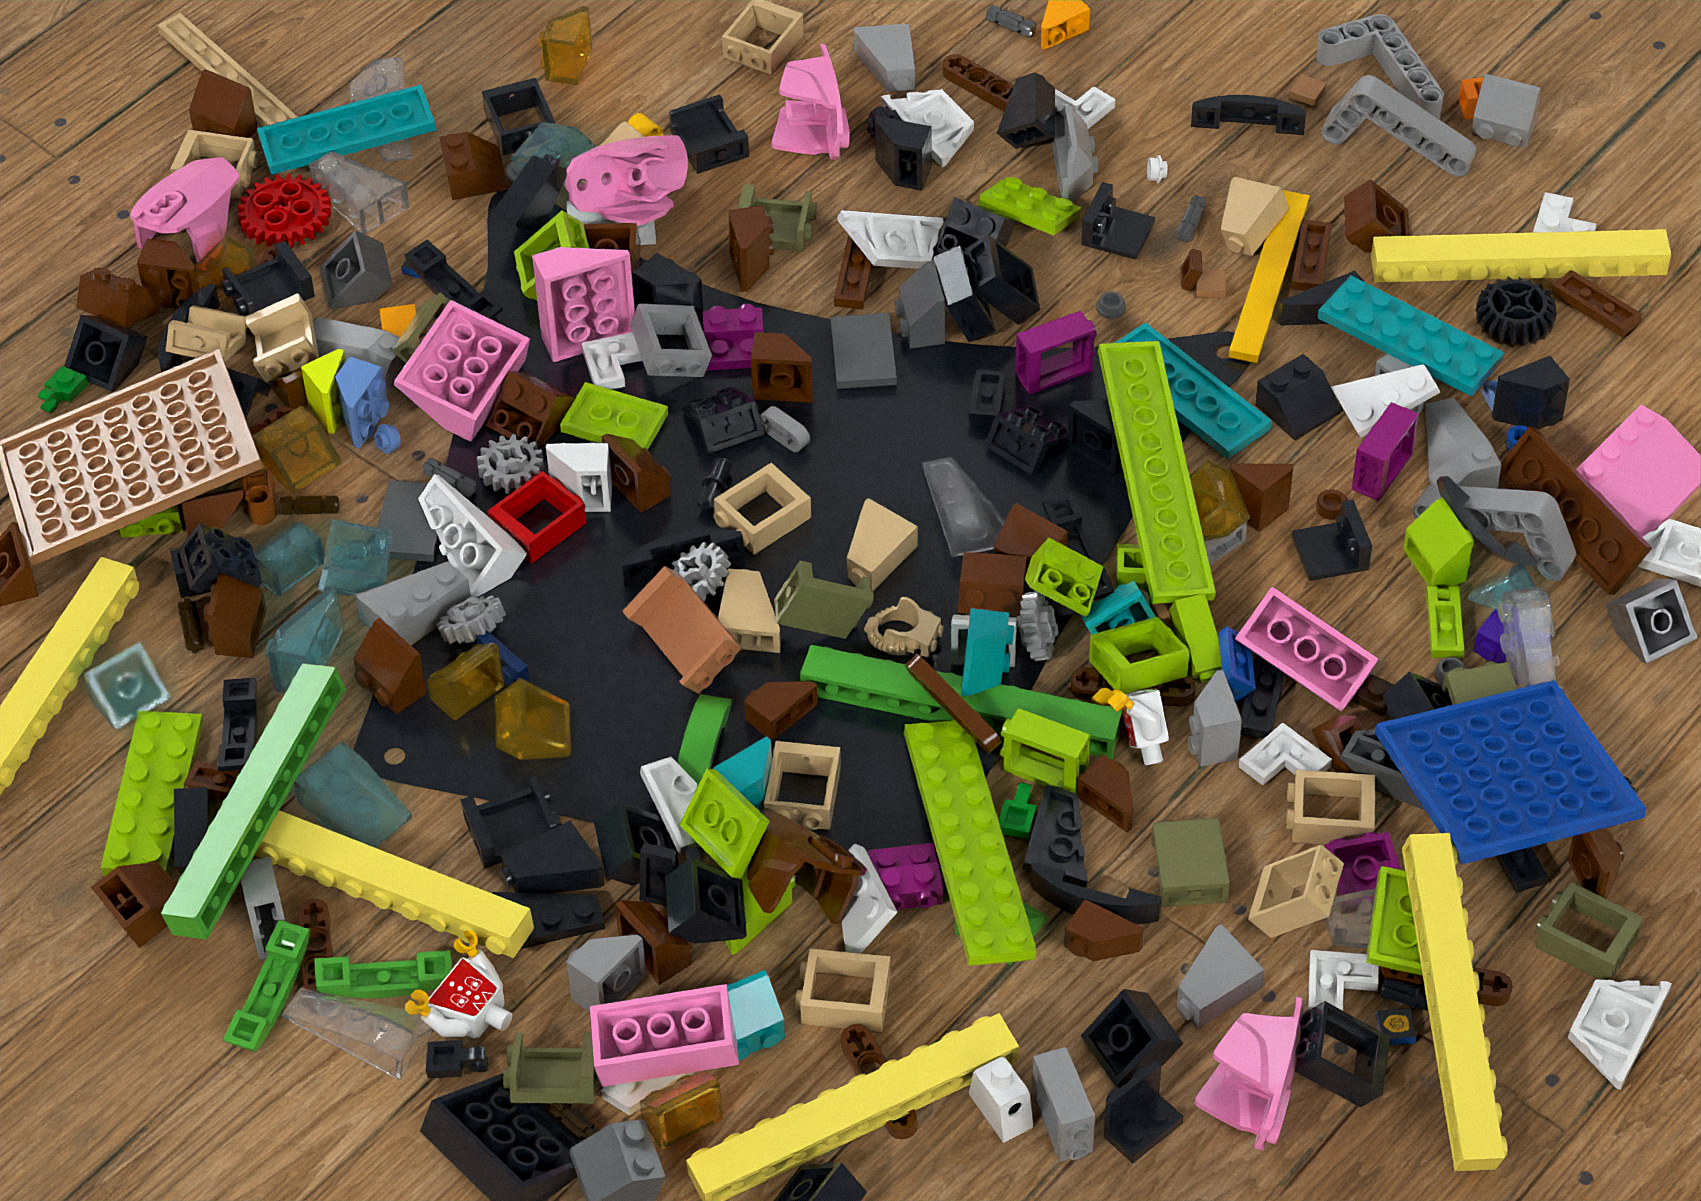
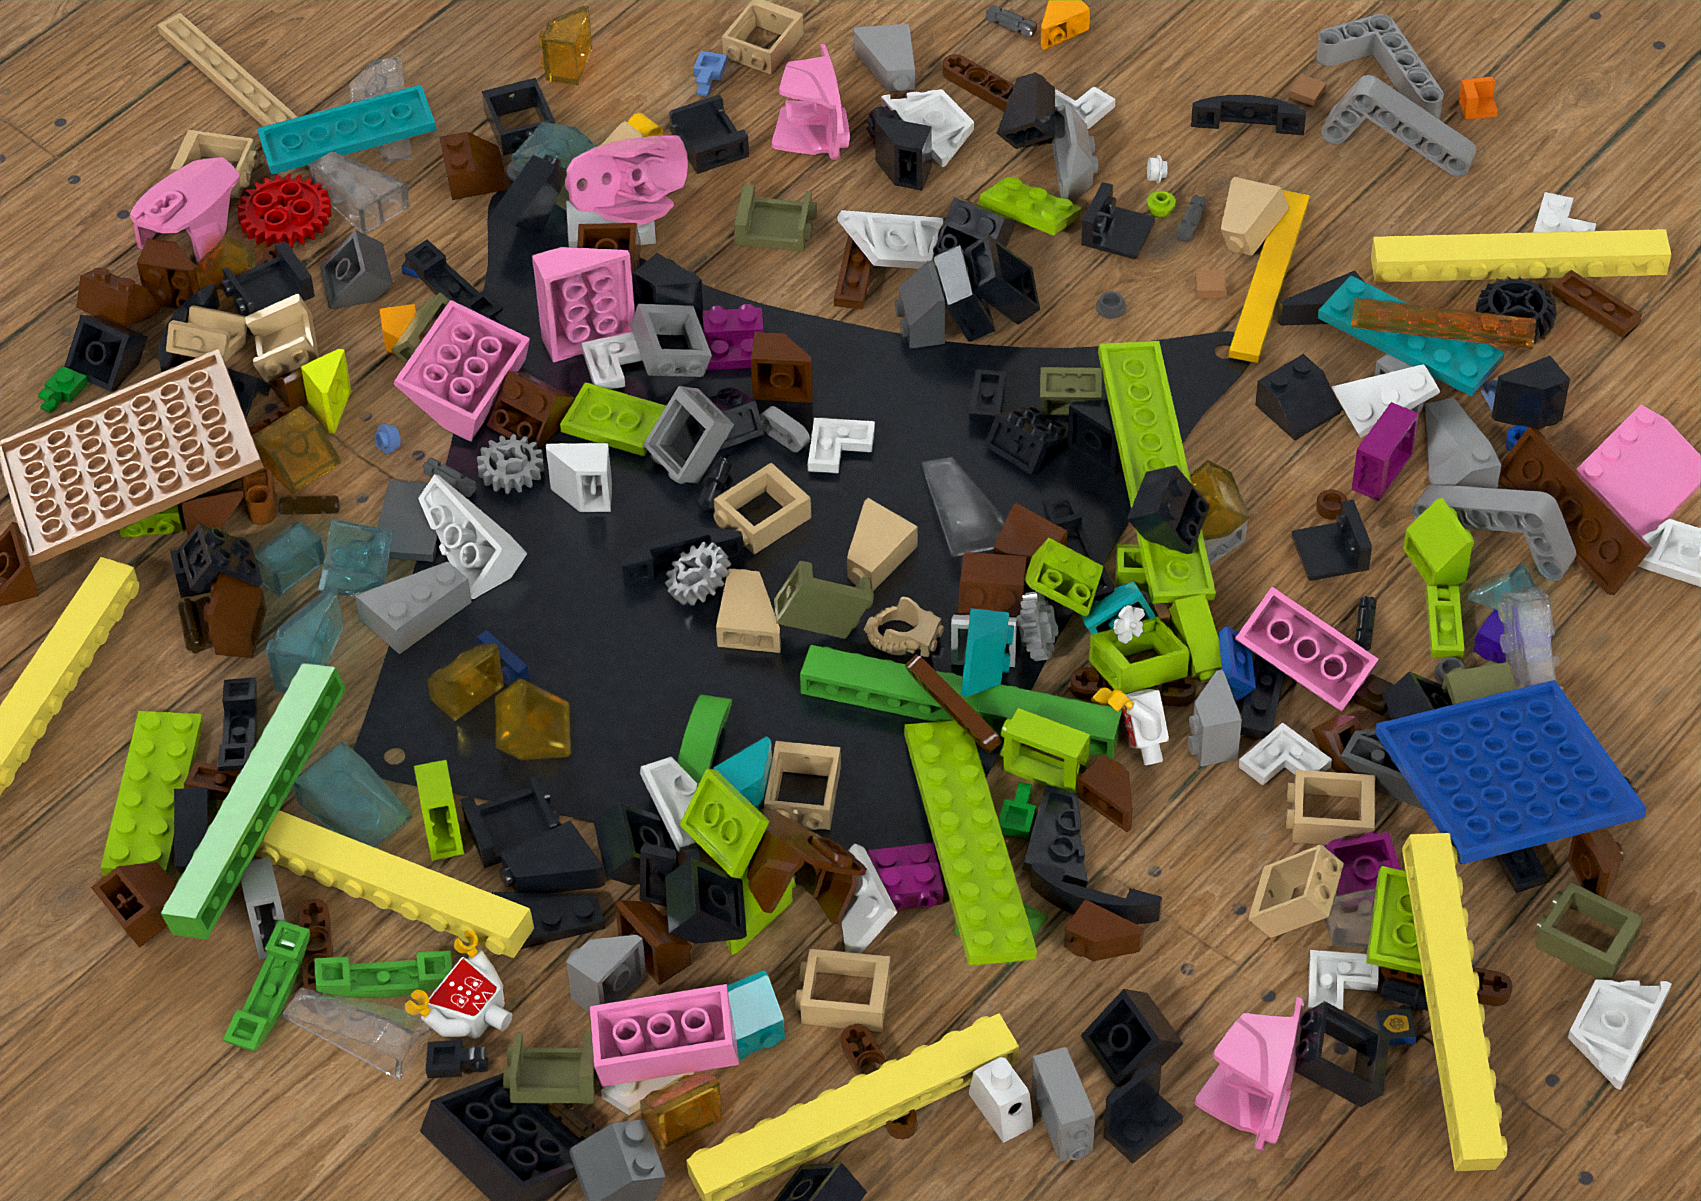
clear light blue slope [84,642,171,729] -> none
reddish brown slope [189,69,258,138] -> none
light grey wedge [313,317,406,394] -> none
medium blue slope [335,357,389,449] -> none
reddish brown slope [353,618,426,714] -> none
light grey gear [437,595,506,644] -> none
red window [487,471,586,564] -> none
lime window [514,210,589,300] -> none
reddish brown slope [602,433,672,513] -> none
nougat panel [622,566,742,694] -> none
reddish brown slope [728,205,774,292] -> none
reddish brown slope [744,681,818,742] -> none
dark grey tile [830,313,897,389] -> none
magenta window [1015,310,1097,395] -> none
teal plate [1115,322,1272,459] -> none
olive panel [1152,818,1230,907] -> none
light grey slope [1177,924,1264,1029] -> none
reddish brown tile [1180,249,1203,291] -> none
reddish brown slope [1227,463,1293,532] -> none
reddish brown plate [1291,219,1332,291] -> none
reddish brown slope [1344,179,1410,253] -> none
black slope [1436,476,1538,567] -> none
light grey slope [1472,74,1541,148] -> none
flat silver slope [1605,579,1697,663] -> none
none -> lime slope [414,760,464,861]
none -> light grey window [643,386,734,484]
none -> medium blue plate [693,51,728,97]
none -> white plate [808,418,875,473]
none -> olive window [1040,367,1105,416]
none -> white plant [1113,605,1145,644]
none -> black slope [1127,465,1210,554]
none -> lime plate [1147,191,1176,217]
none -> clear orange plate [1351,298,1536,349]
none -> black axle [1354,596,1377,651]

